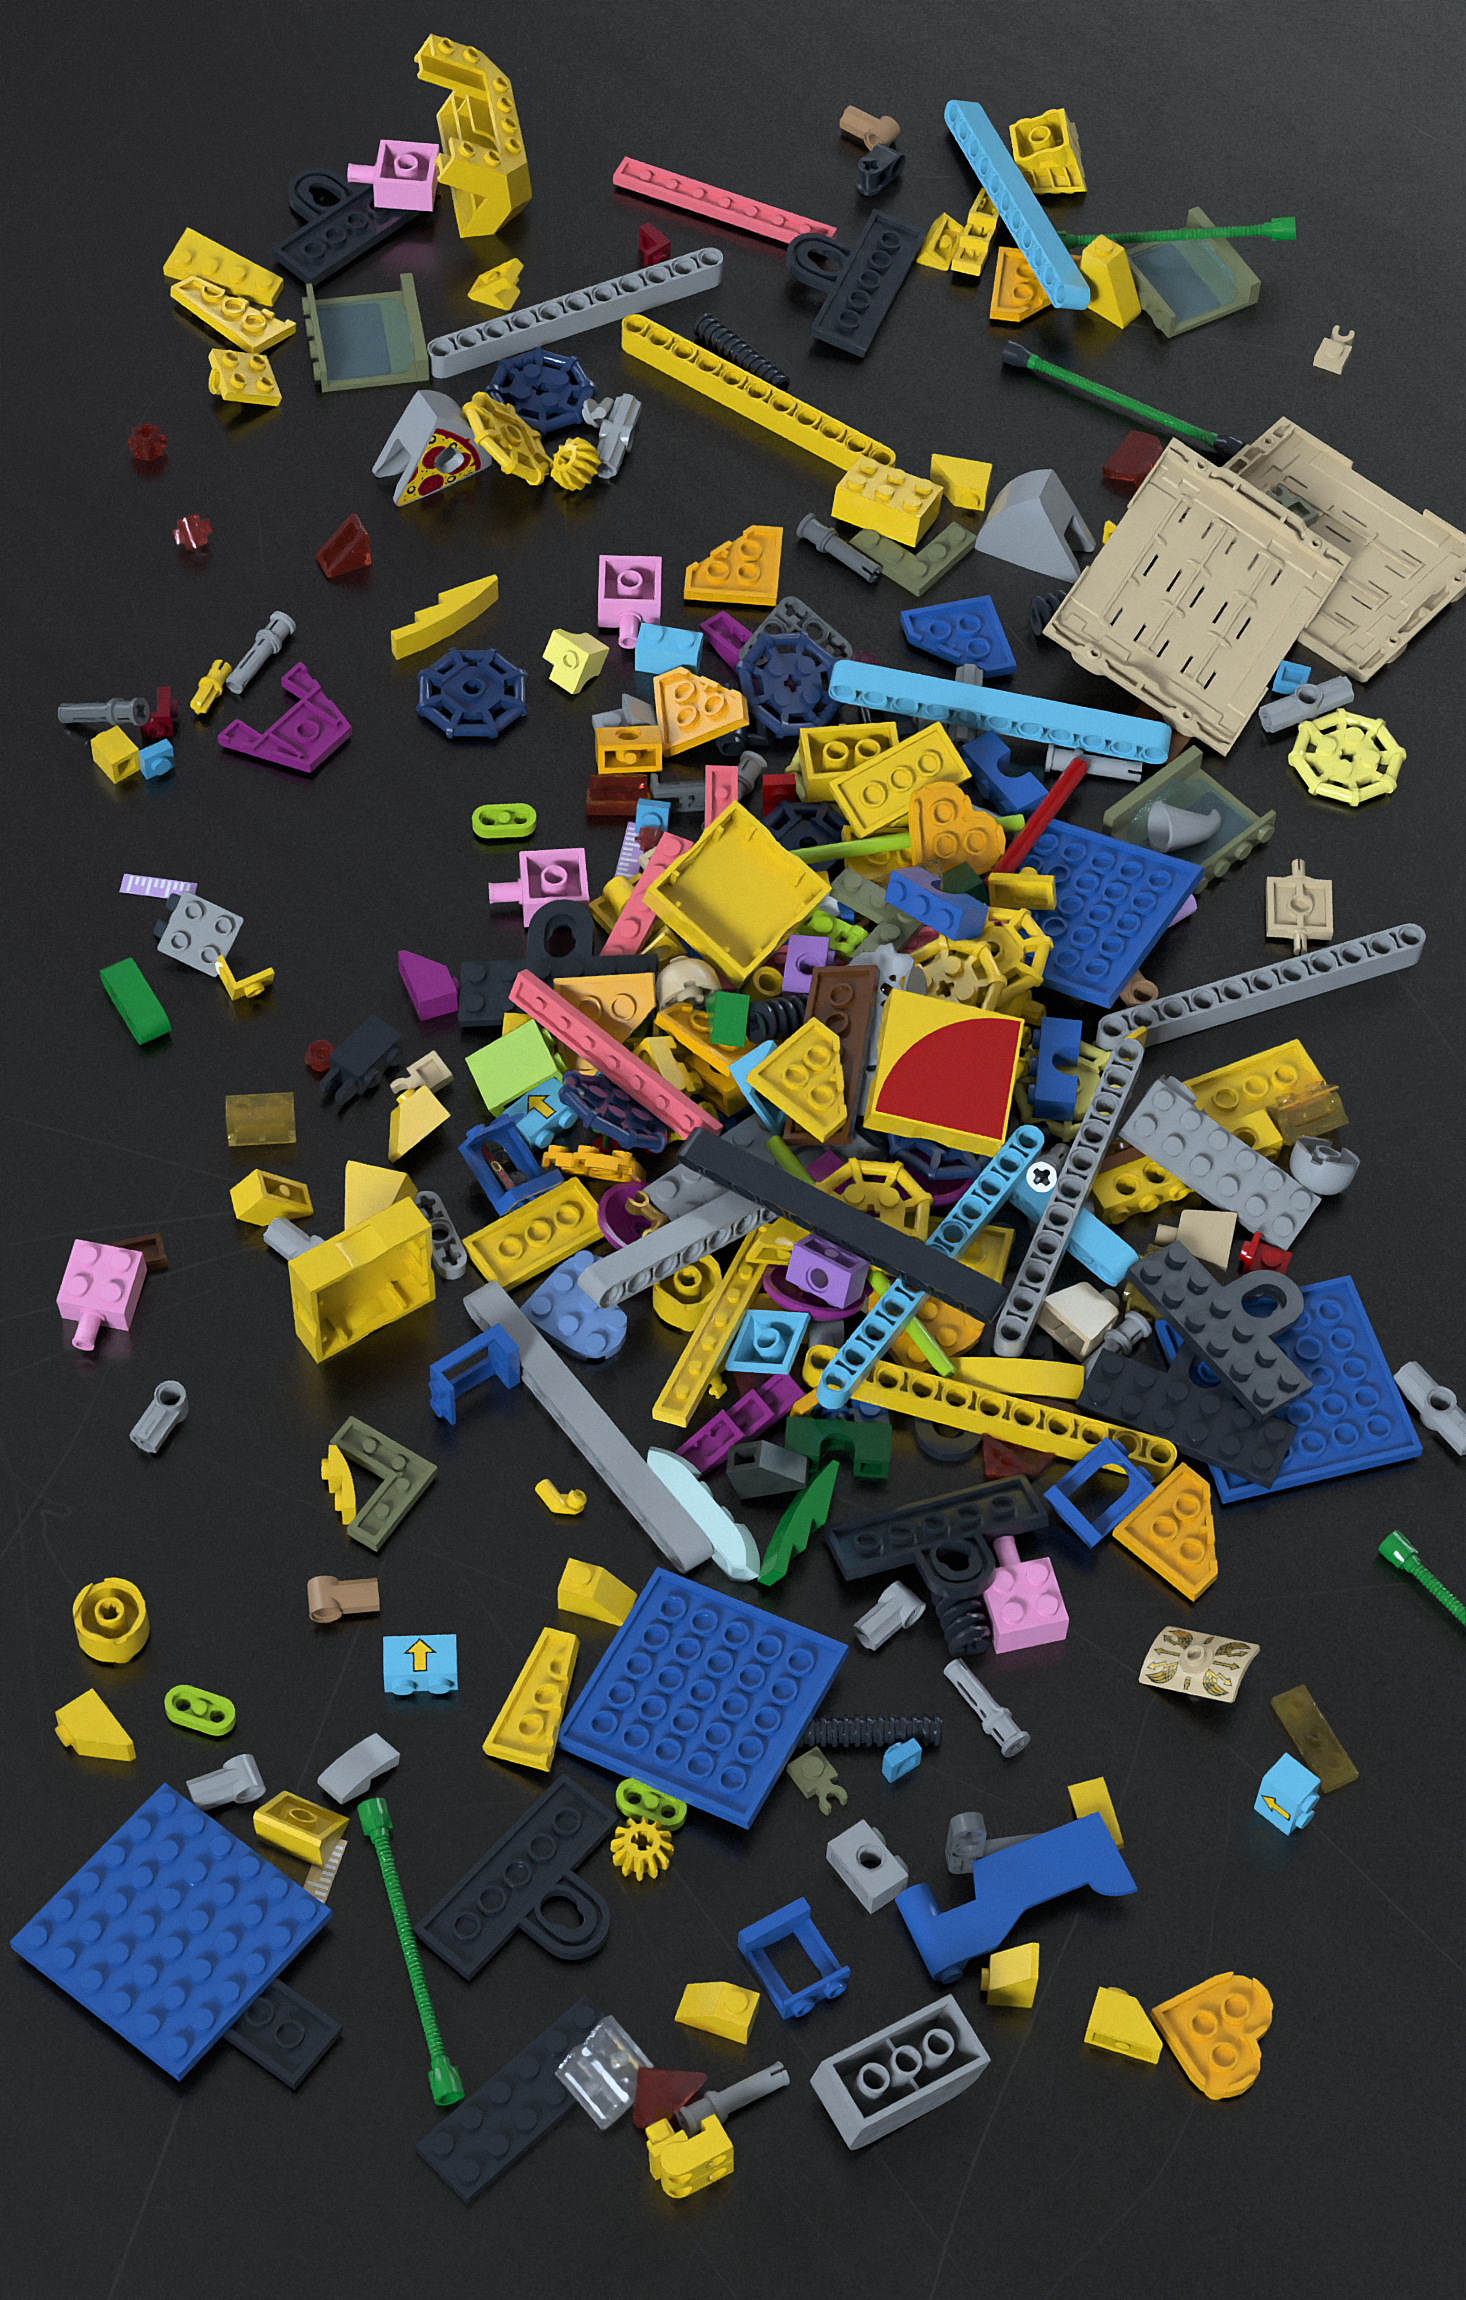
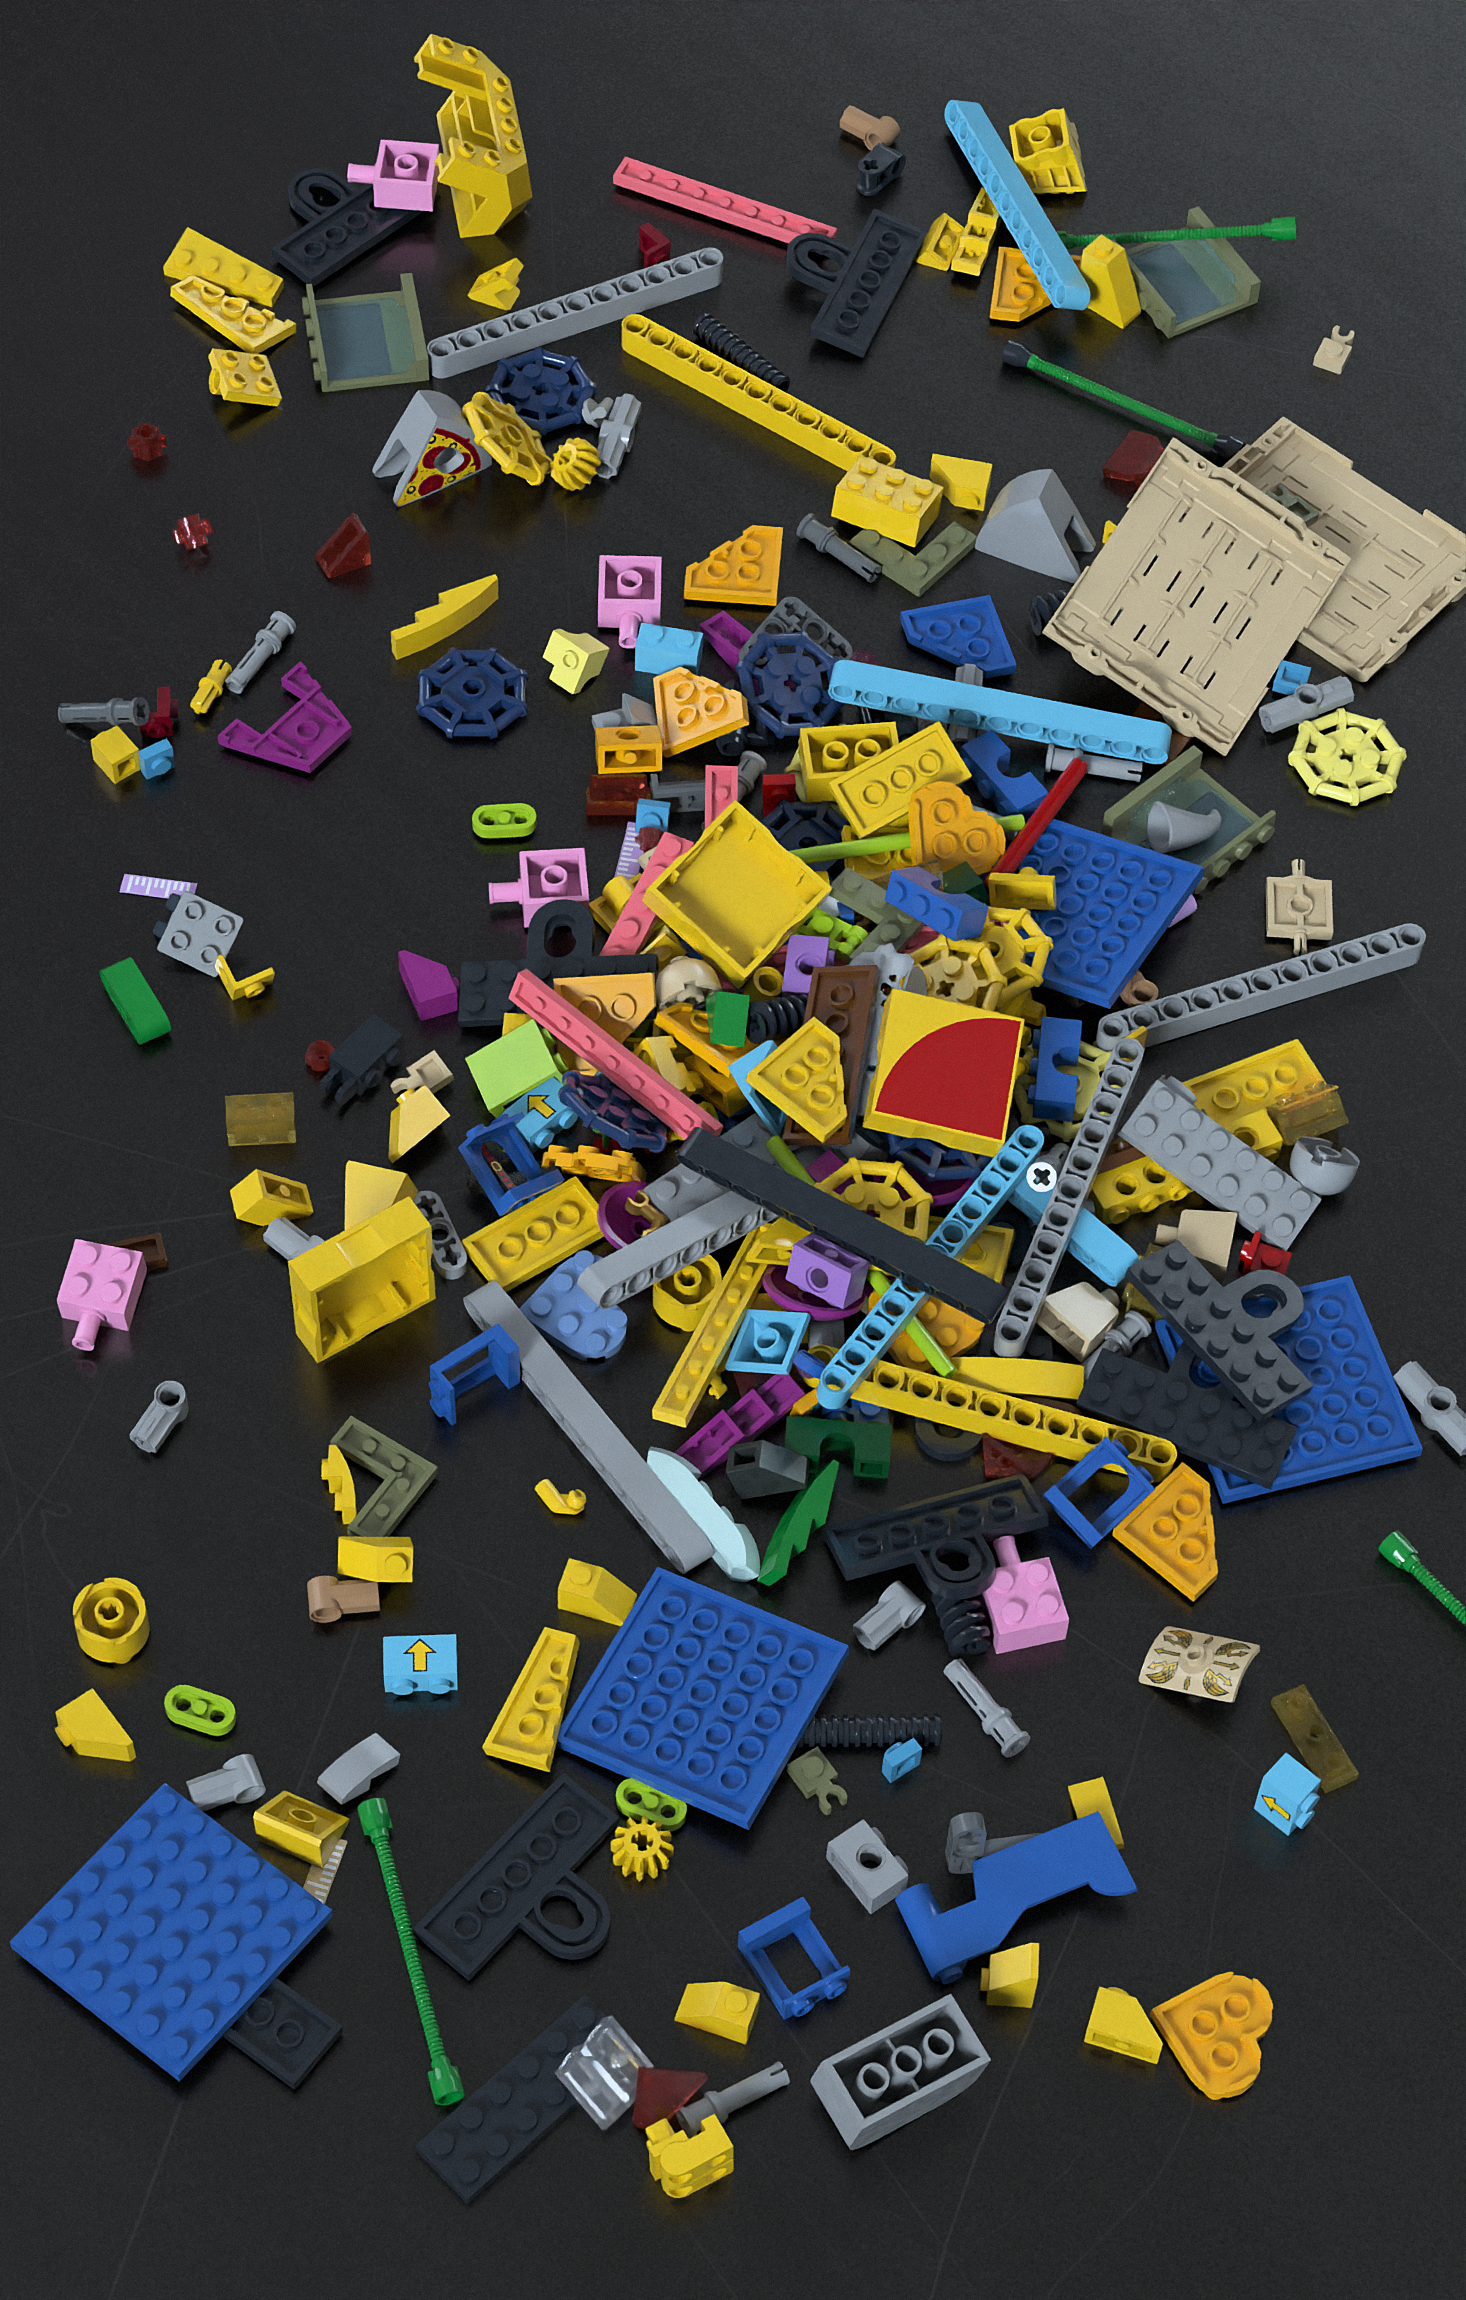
none -> yellow slope [337,1536,413,1582]
none -> blue tile [792,1350,827,1380]

